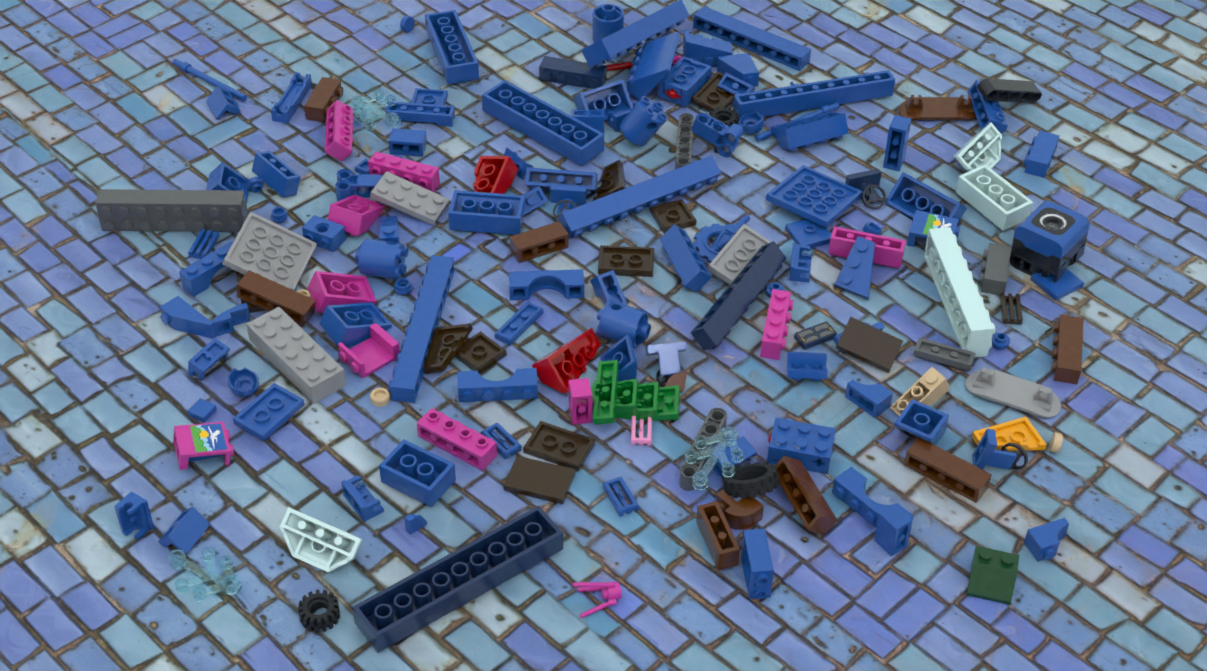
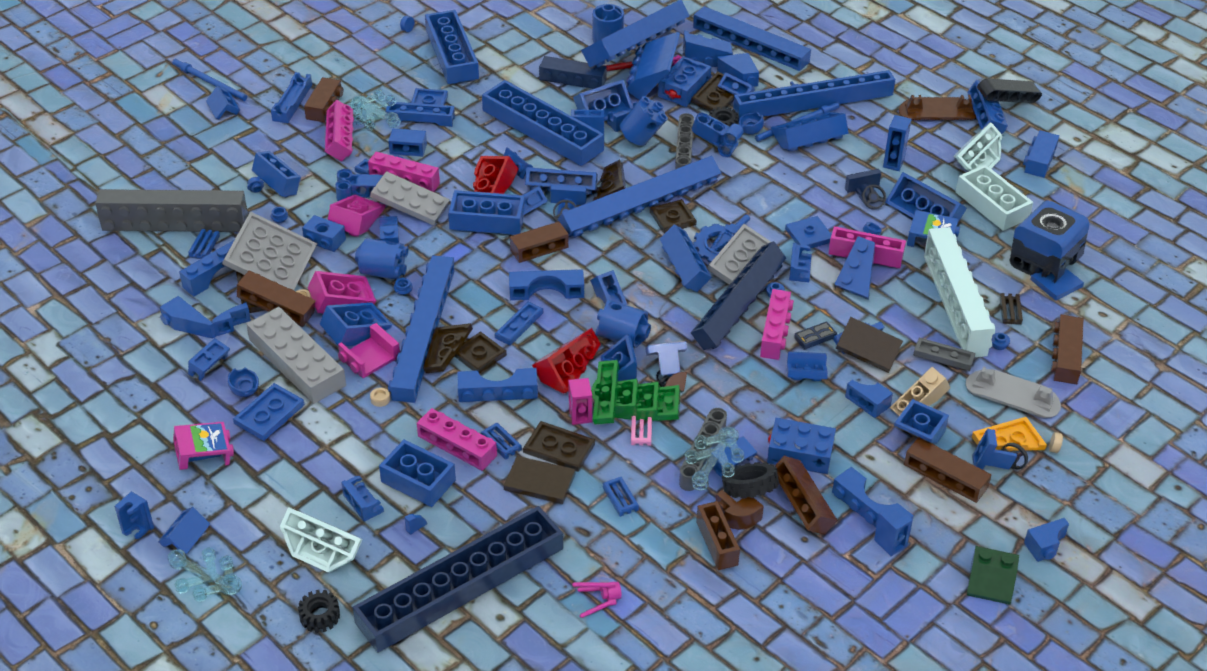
blue tile [187,398,217,423] -> none
blue slope [206,162,249,203] -> none
dark brown tile [598,245,654,277] -> none
blue window [741,529,774,599] -> none
blue plate [766,165,863,228] -> none
dark grey brick [979,243,1011,295] -> none

